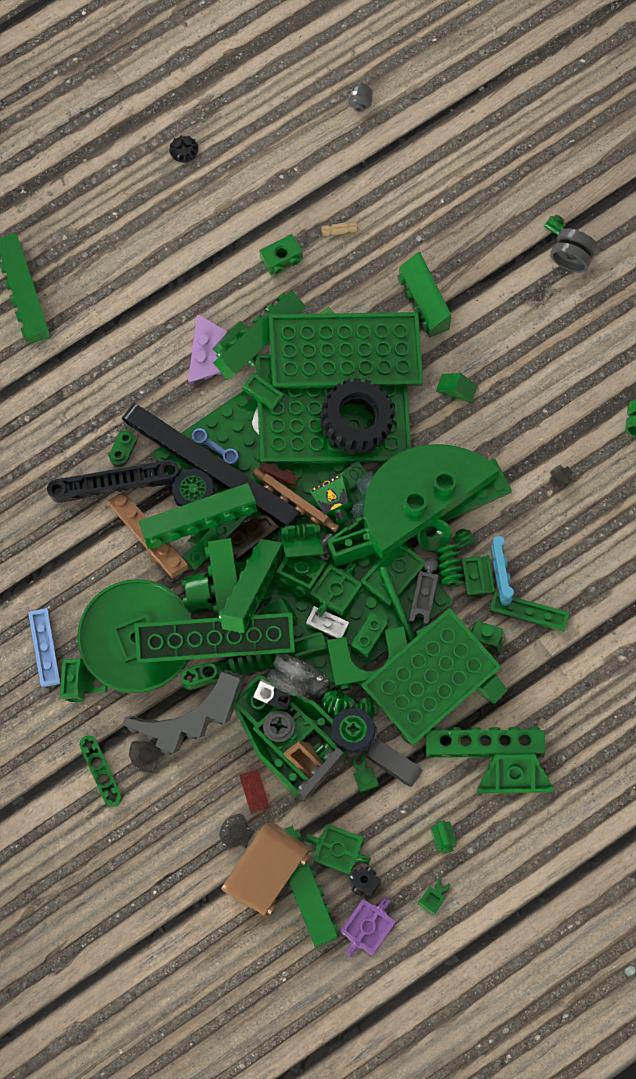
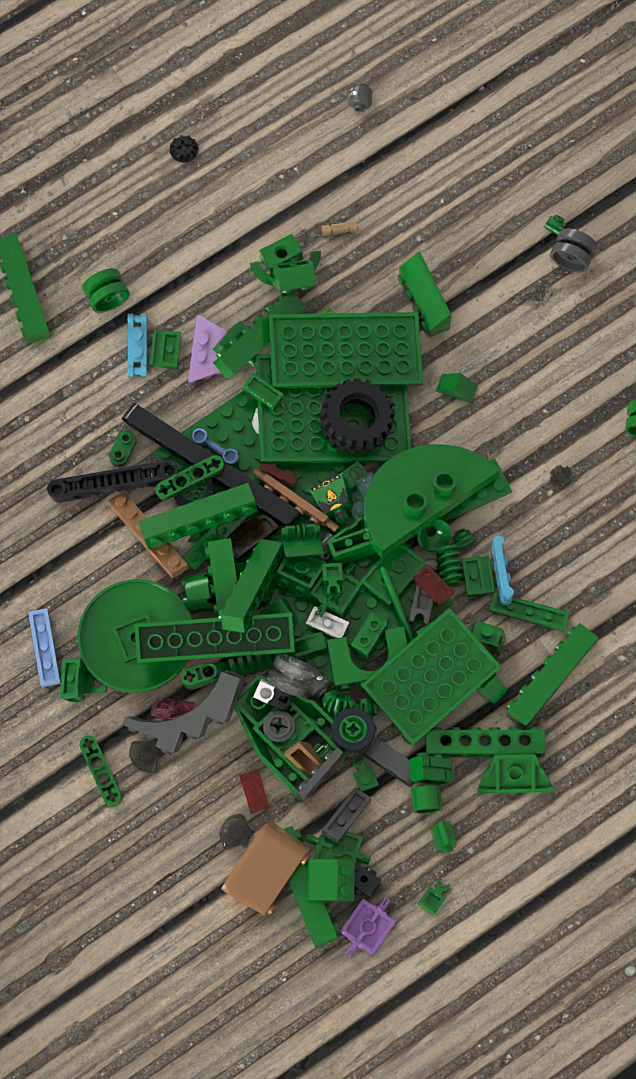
none -> green wheel [82,268,130,313]
none -> medium azure plate [127,313,147,377]
none -> green plate [150,330,181,369]
none -> clear pink wing [151,698,194,720]
none -> green beam [155,455,225,500]
none -> green piece [250,251,321,293]
none -> green slope [307,859,355,902]
none -> dark grey plate [321,788,371,844]
none -> green plate [322,563,343,596]
none -> green brick [409,753,454,785]
none -> green piece [410,785,443,814]
none -> clear red plate [413,565,454,606]
none -> green brick [506,623,598,730]

